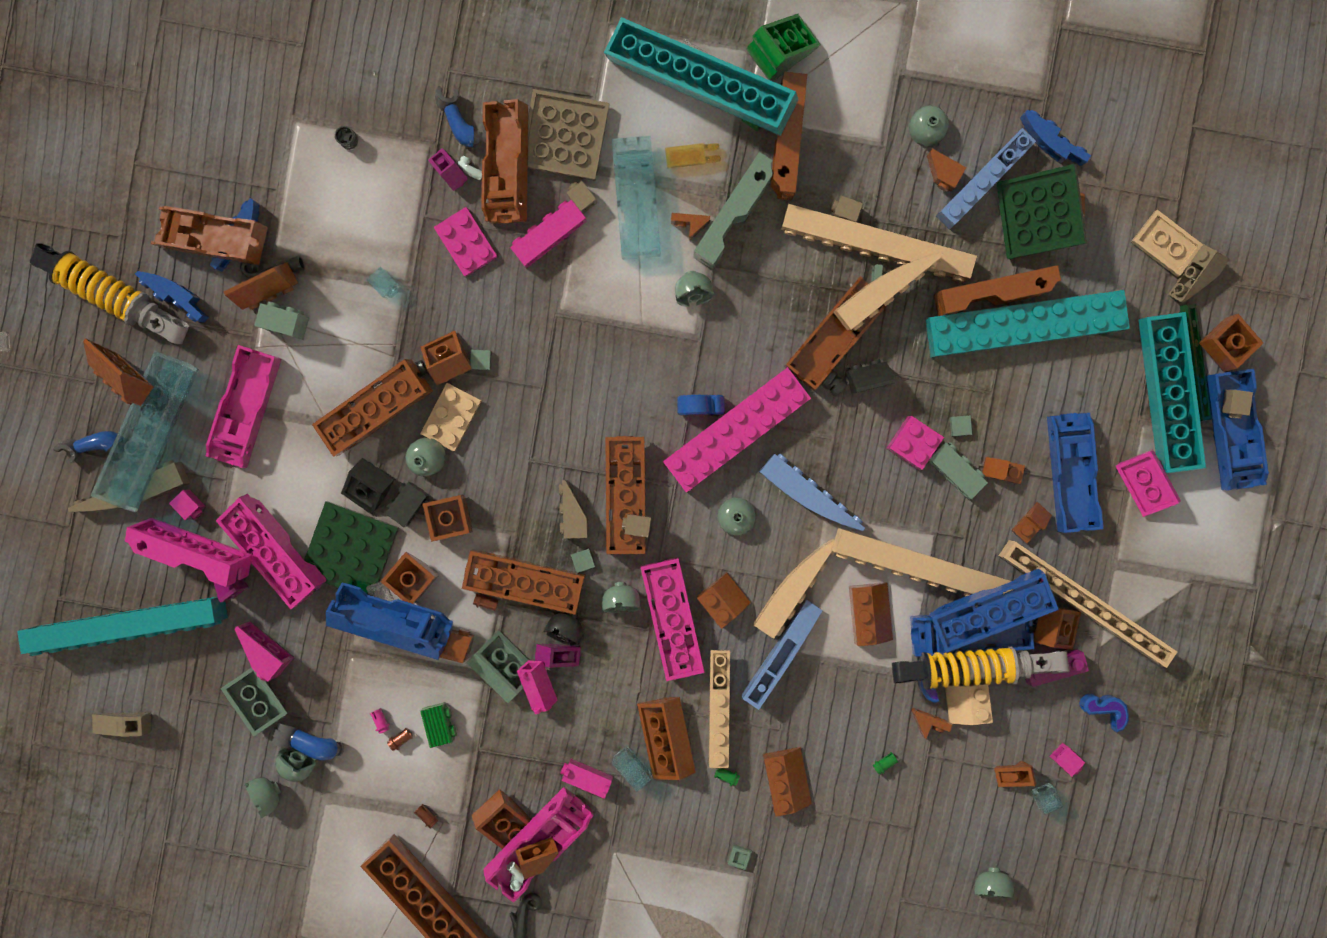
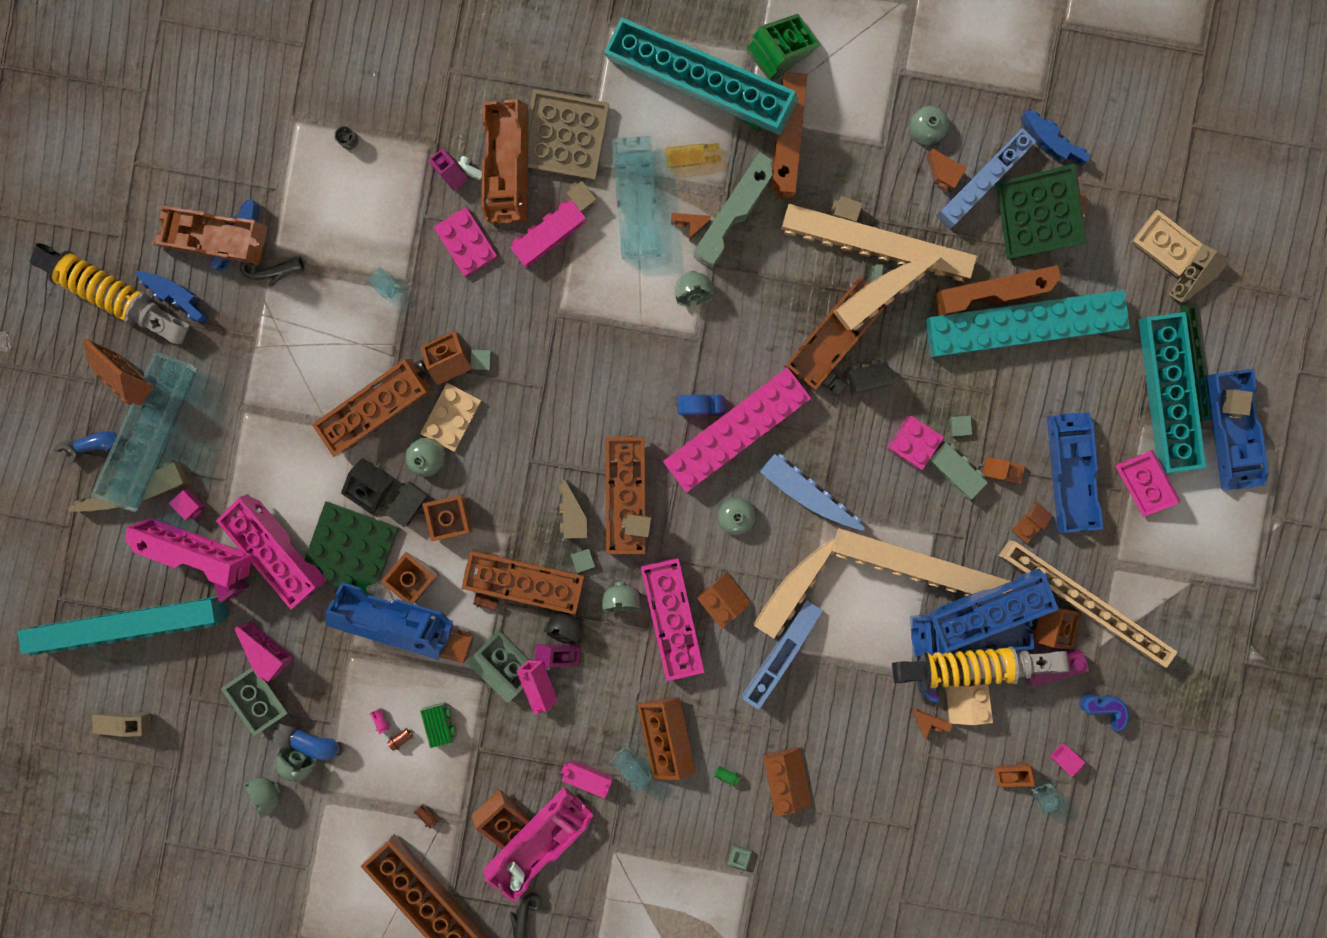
dark pink piece [205,345,282,468] -> none
dark orange slope [224,262,299,311] -> none
sand green brick [254,301,309,340] -> none
blue piece [435,86,486,148] -> none
dark orange slope [515,837,559,880] -> none
tan slope [709,650,730,768] -> none
dark orange slope [849,582,893,646] -> none
green pin [872,752,899,775] -> none
sand green cylinder [974,867,1014,899] -> none
dark orange brick [1199,314,1263,372] -> none

